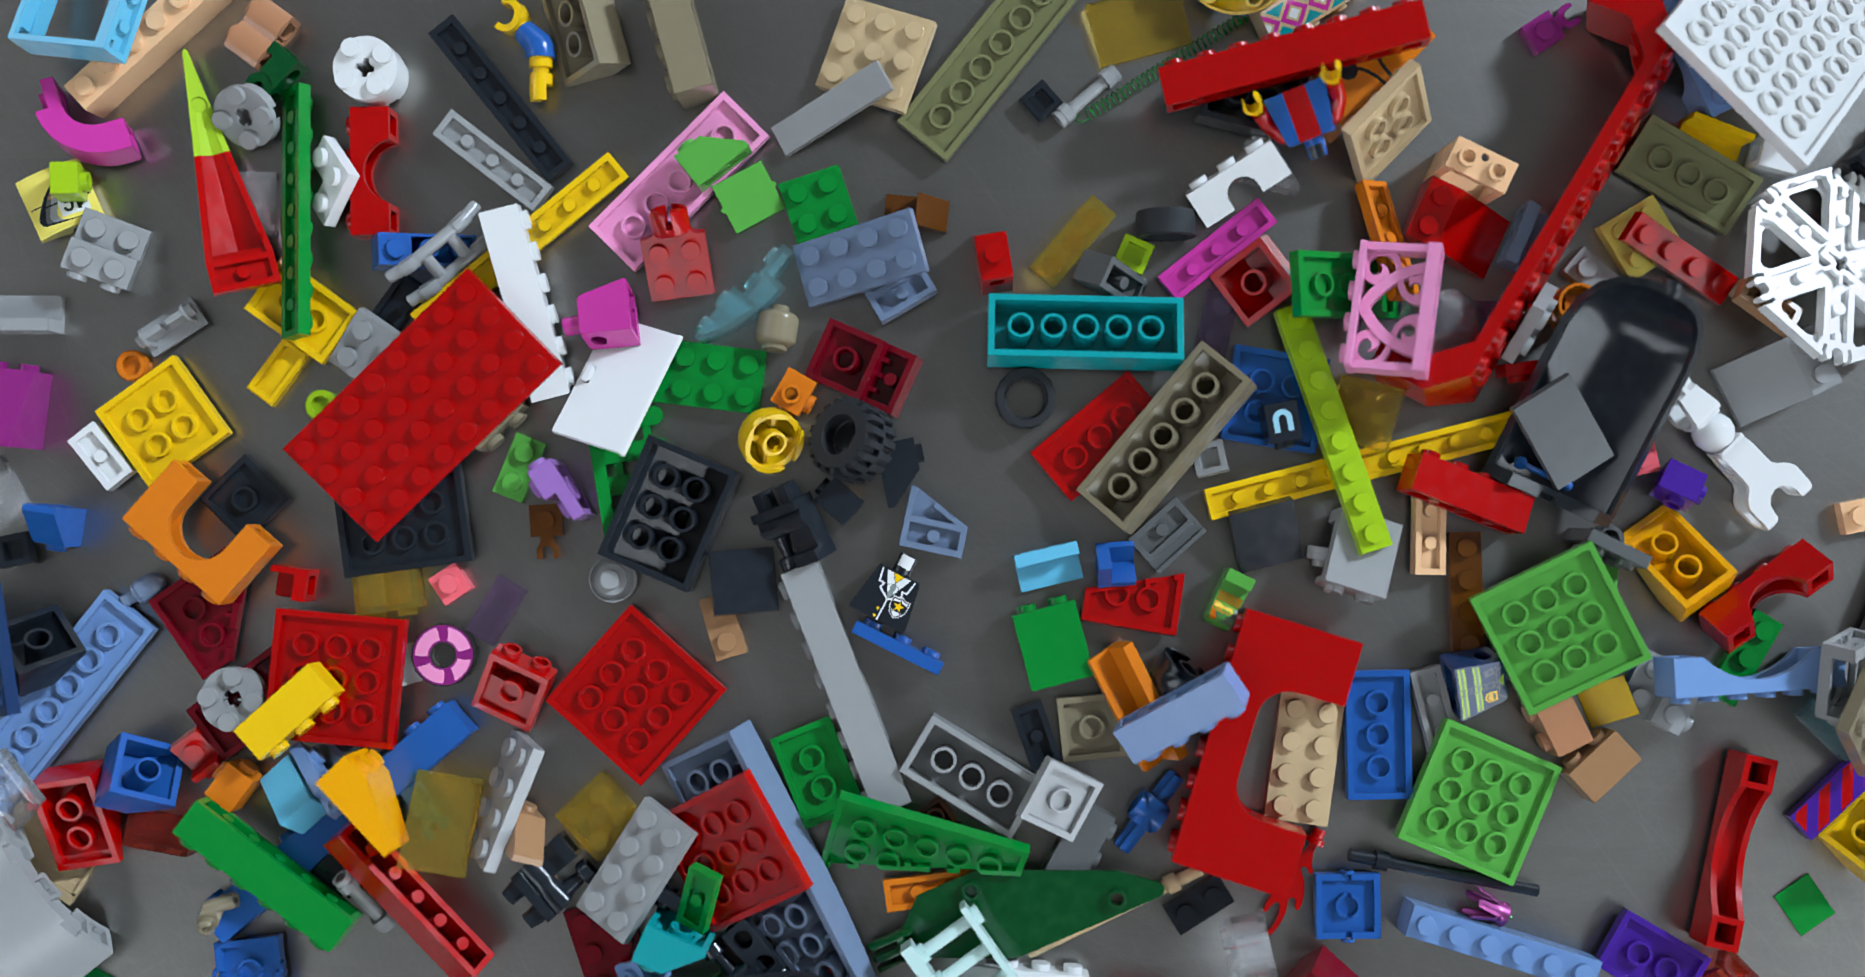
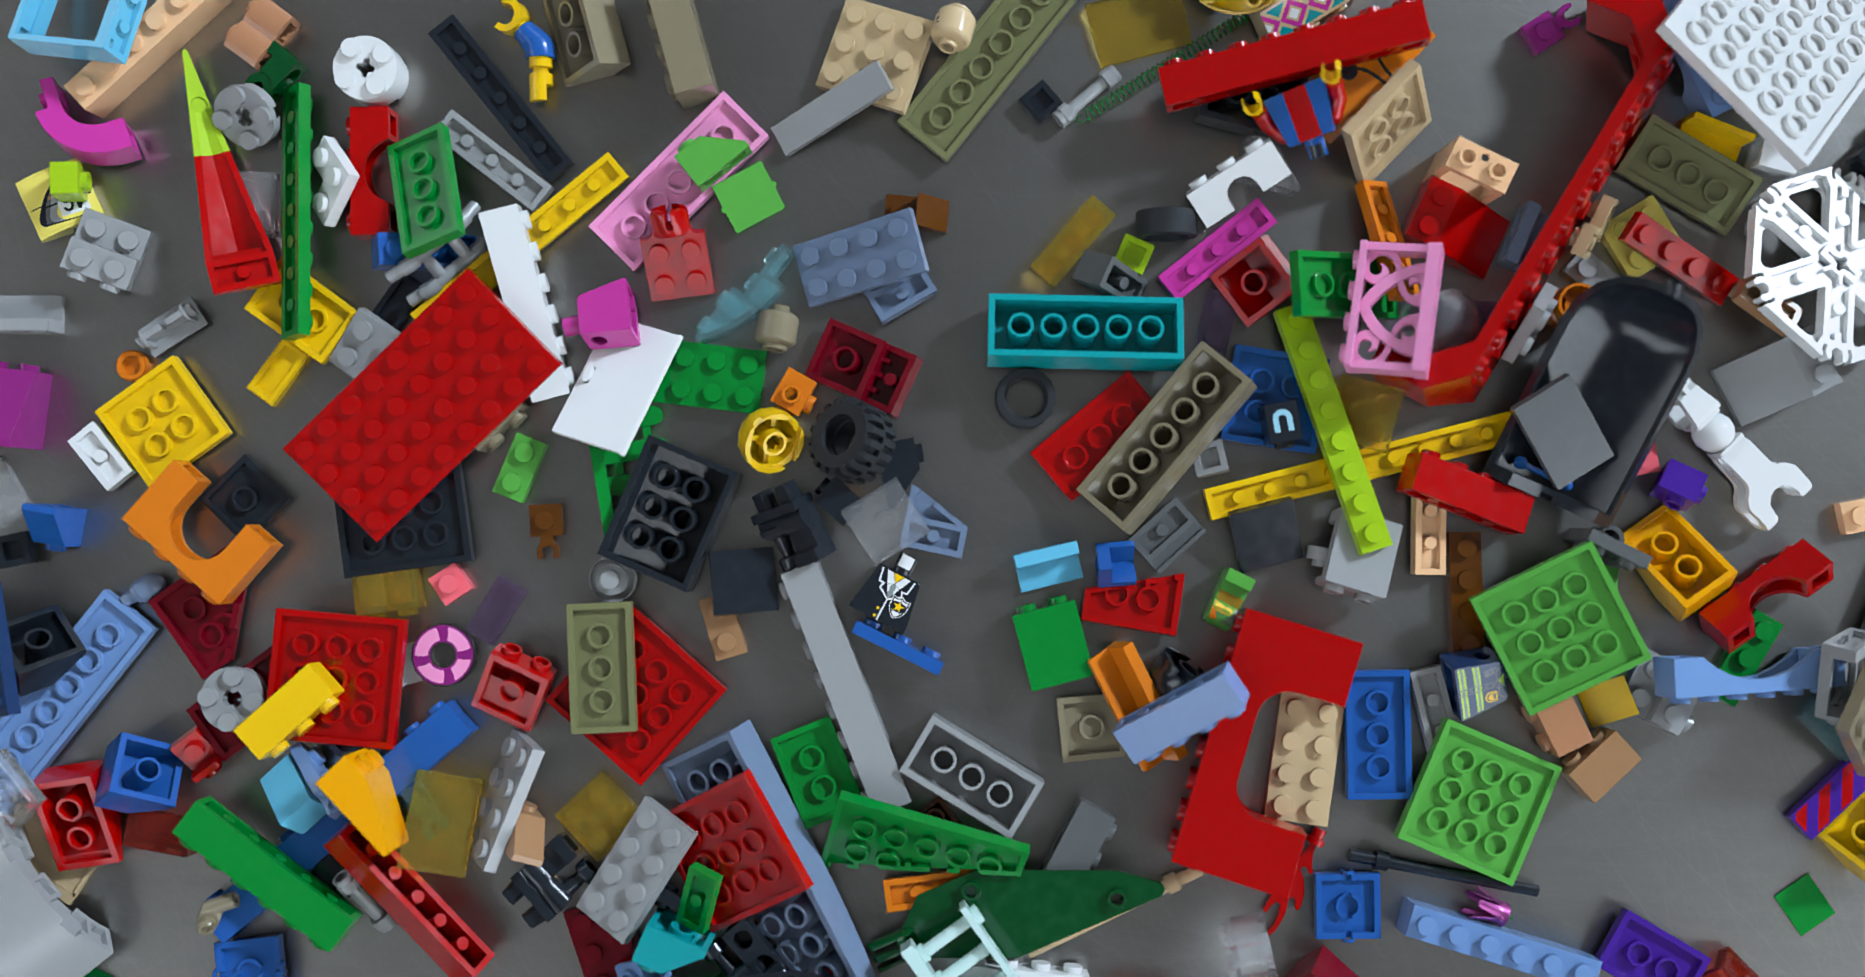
orange brick [204,758,263,813] -> none
red panel [270,564,320,602] -> none
lime tile [305,390,336,419] -> none
medium lavender plate [527,457,597,521] -> none
green plate [778,164,858,244] -> none
red torso [972,231,1014,296] -> none
black plate [1011,699,1063,772] -> none
light grey plate [1016,755,1104,842] -> none
blue axle [1114,769,1183,854] -> none
black plate [1162,875,1235,936] -> none
red bracket [1495,360,1539,383] -> none
red arch [1689,749,1778,953] -> none
none -> green plate [387,122,466,259]
none -> olive plate [566,601,638,735]
none -> clear tile [841,477,931,565]
none -> tan head [930,3,976,54]
none -> tan plate [1569,194,1620,259]

